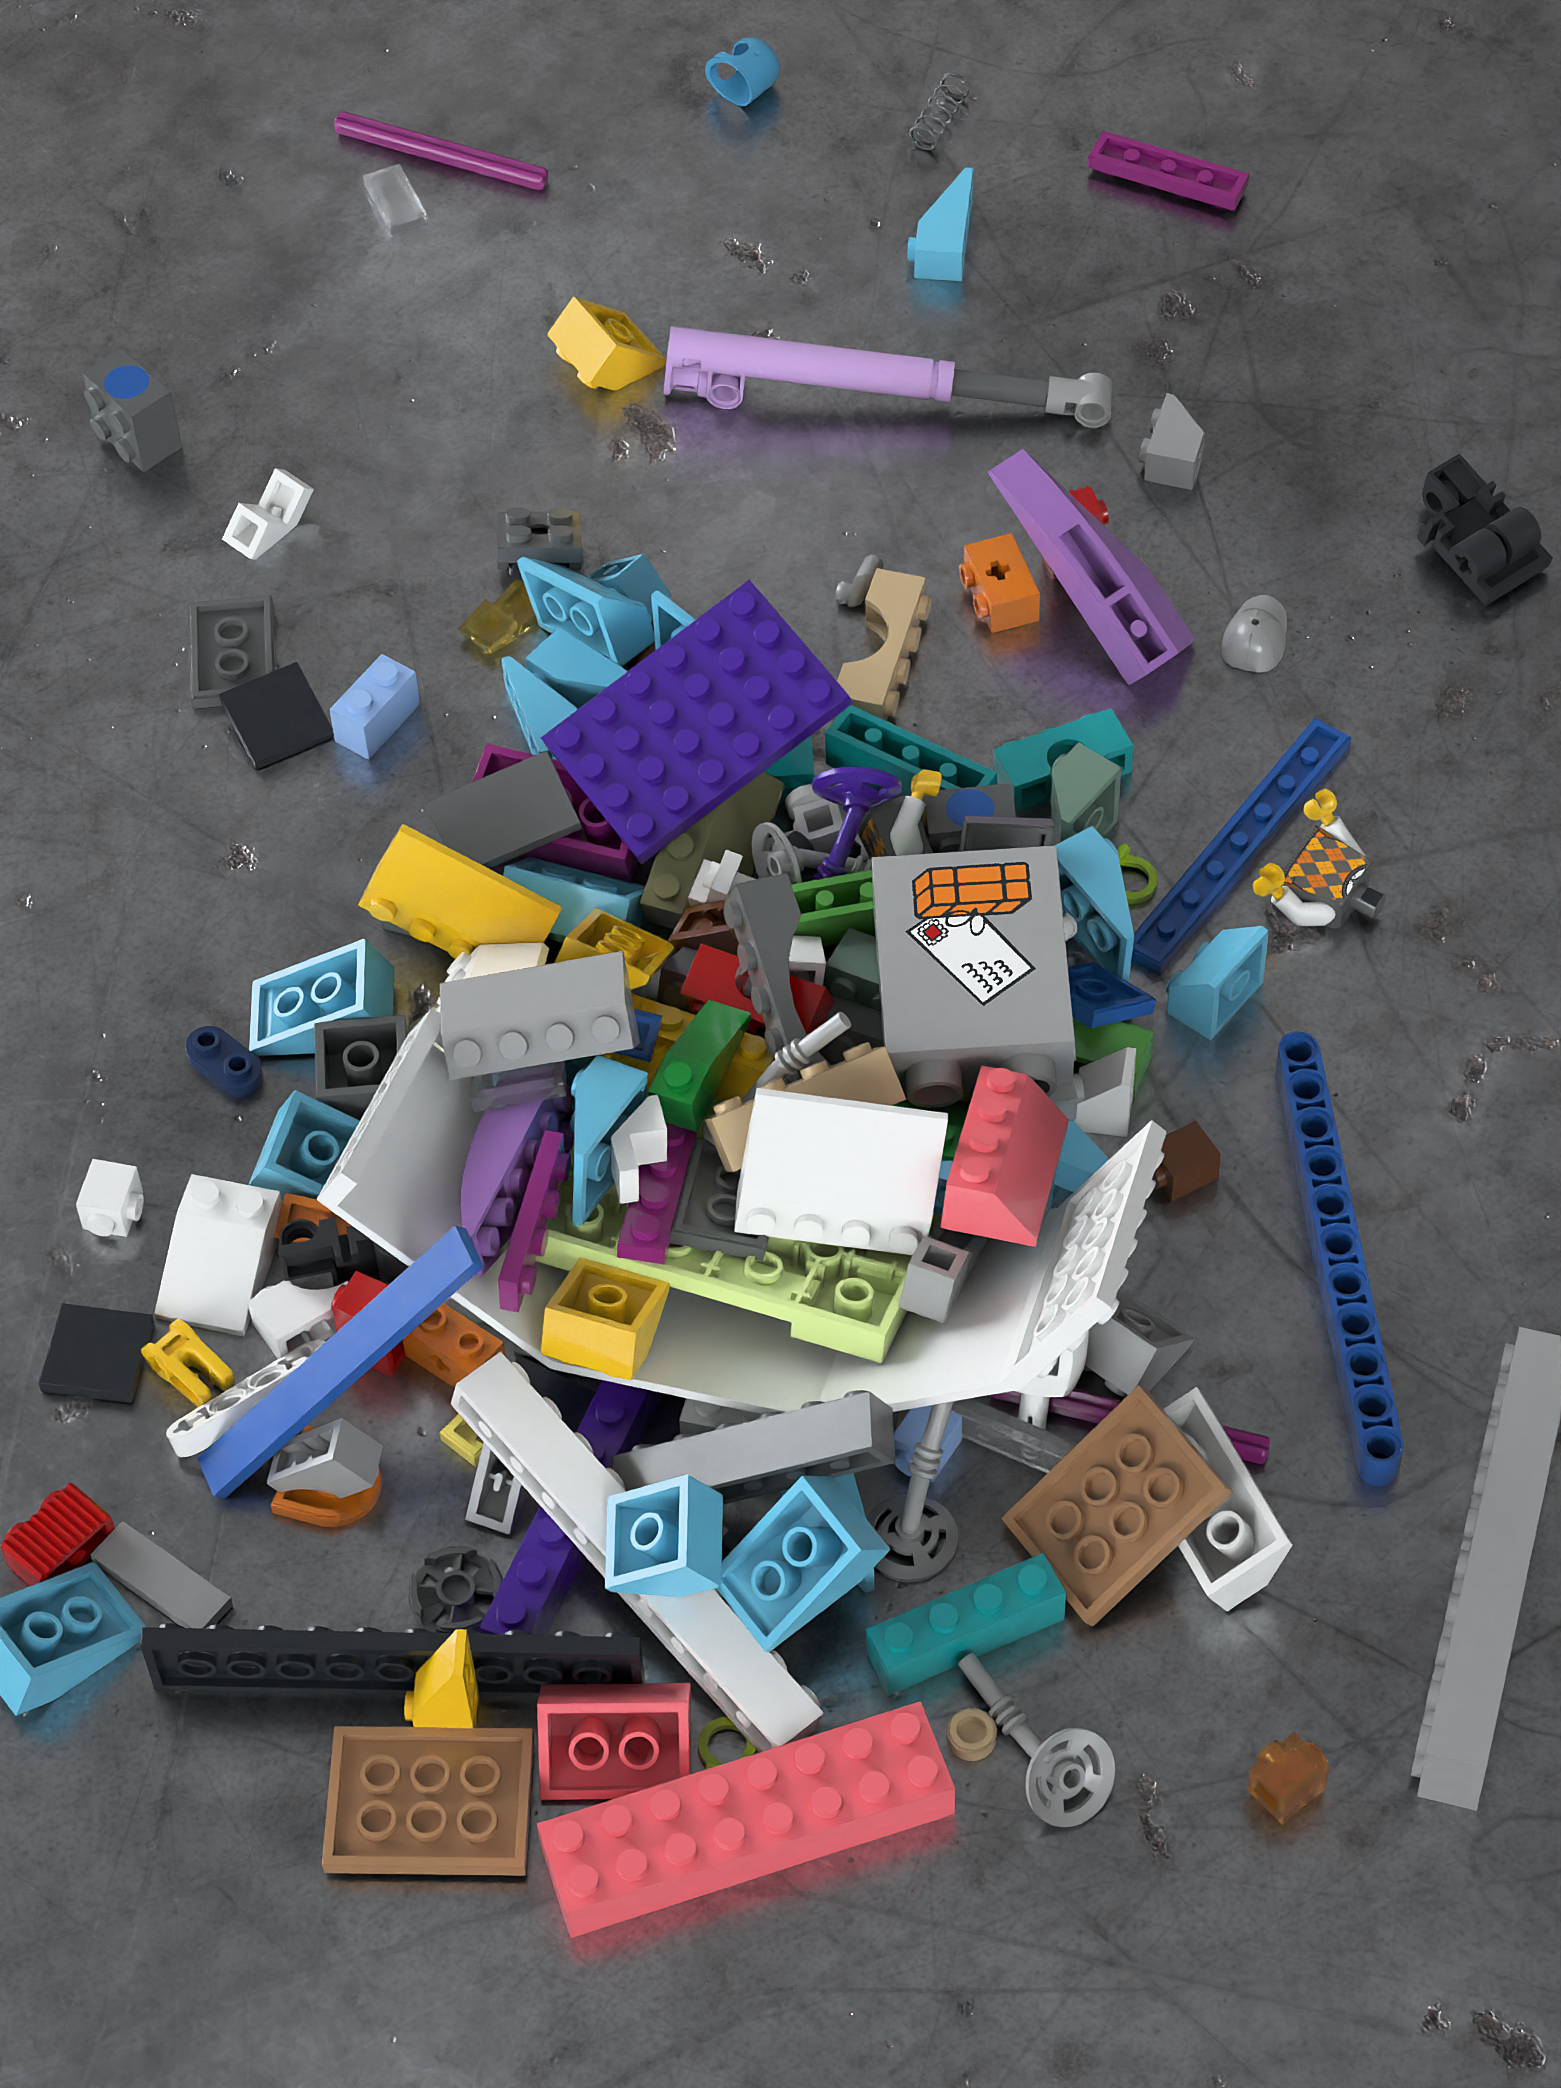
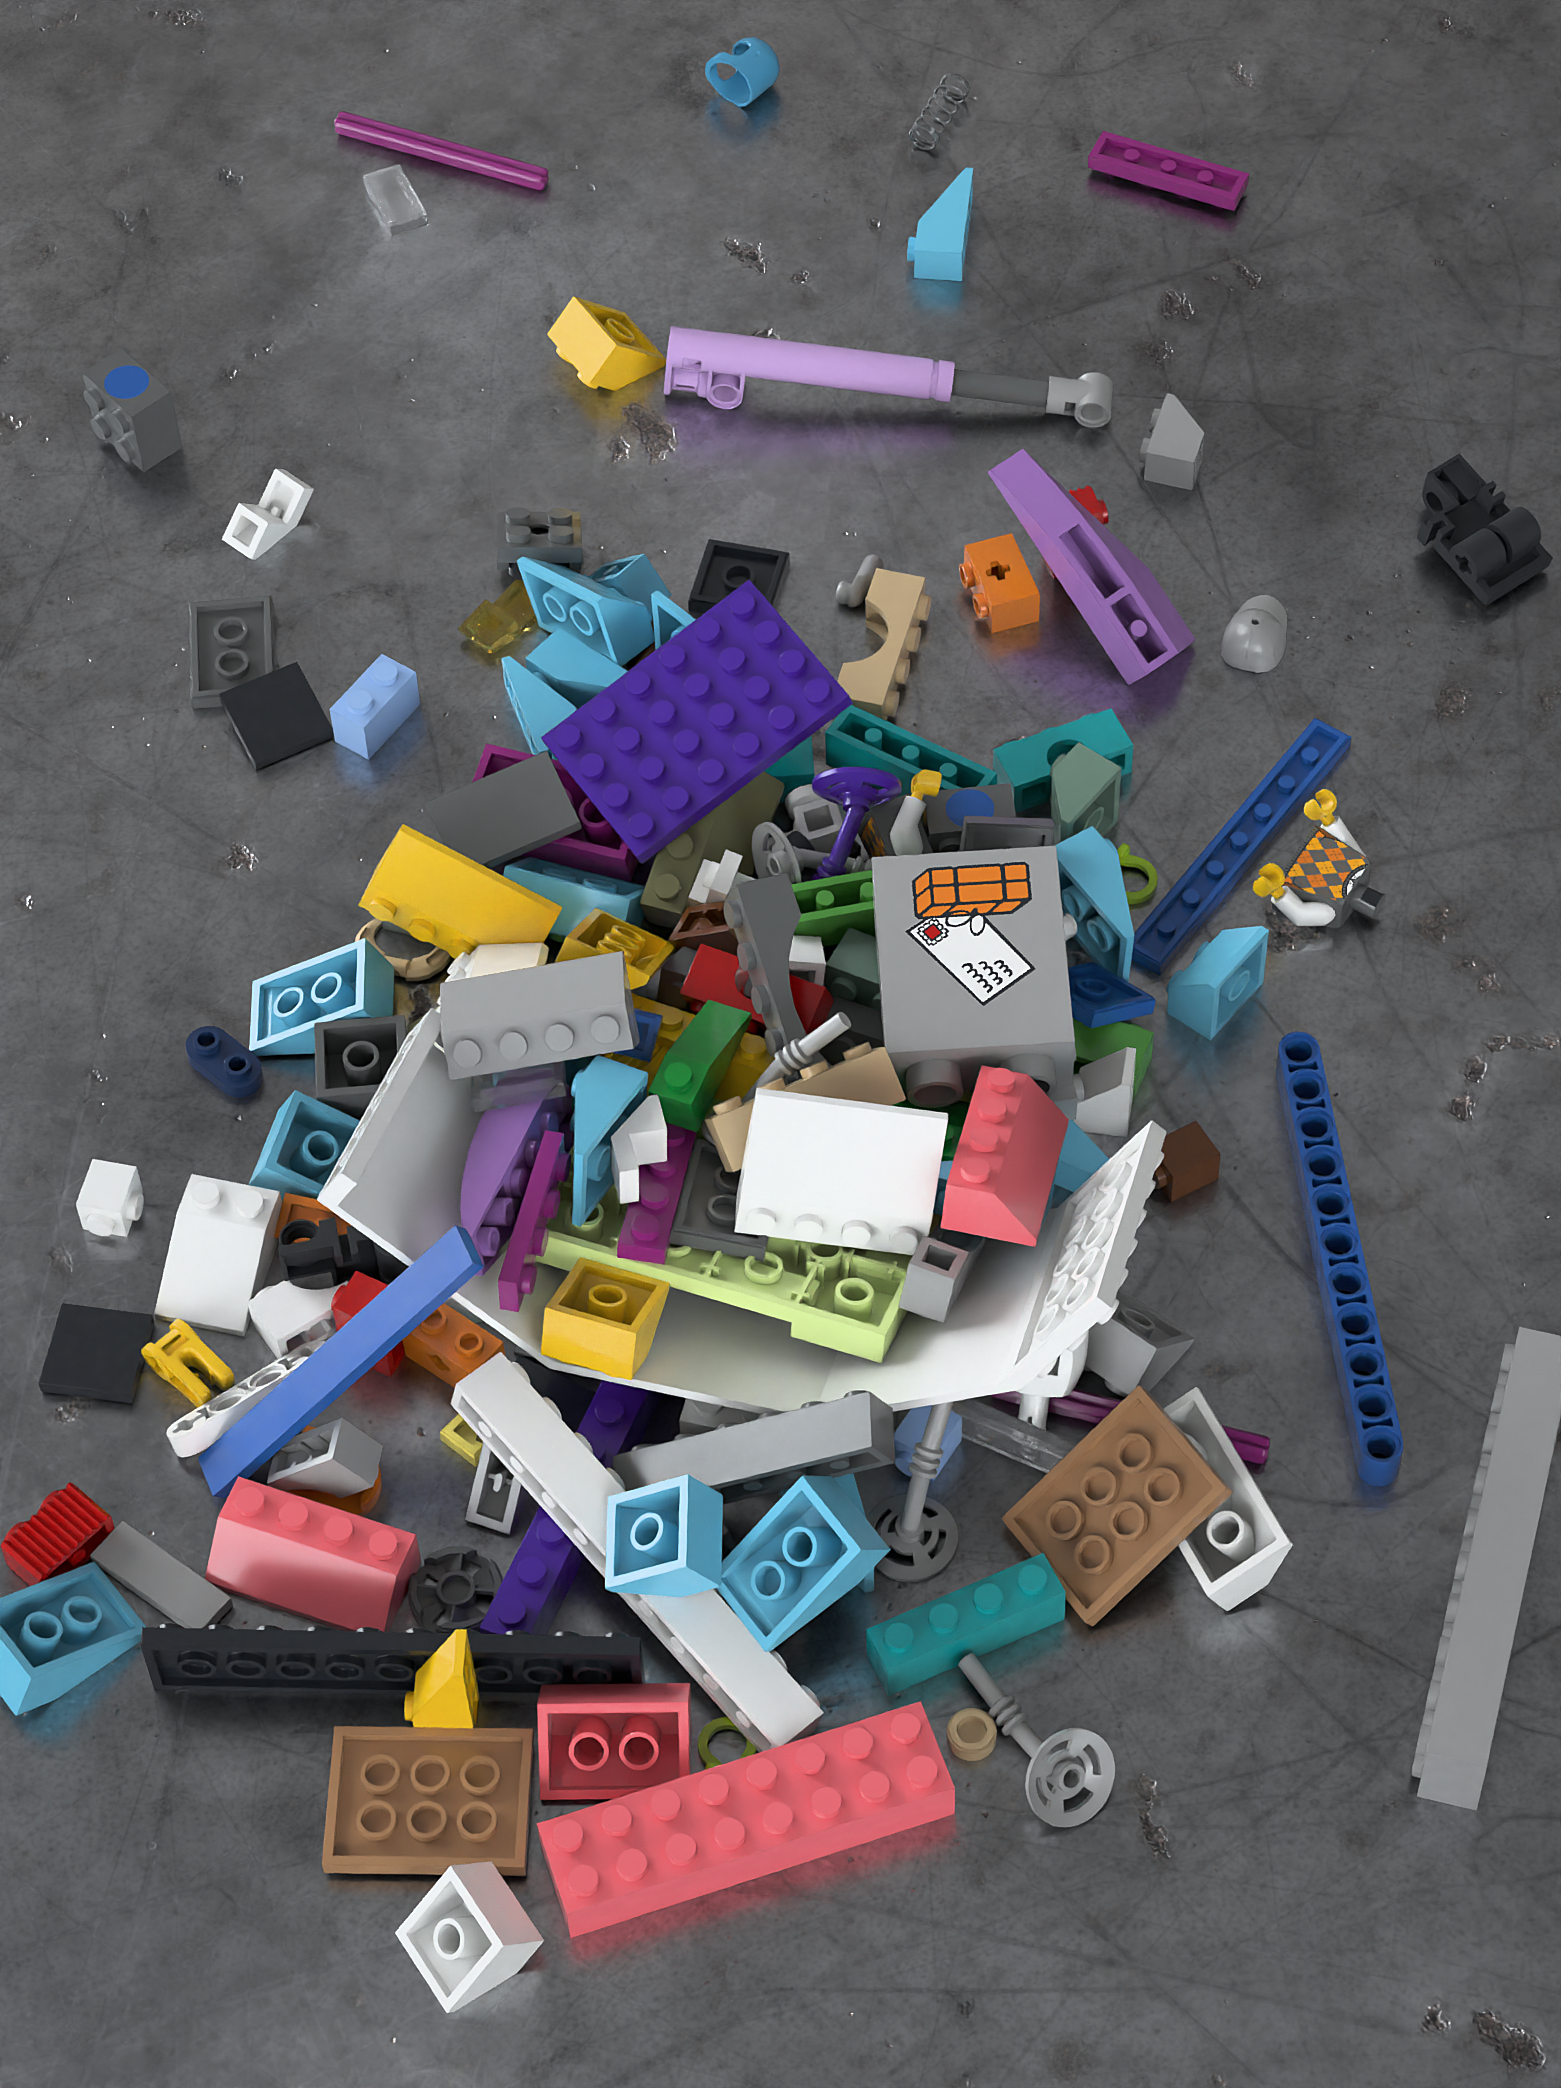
clear orange brick [1247,1732,1330,1825] -> none
none -> coral slope [205,1477,421,1632]
none -> tan piece [355,918,451,981]
none -> white slope [395,1861,544,2013]
none -> black tile [688,539,790,613]

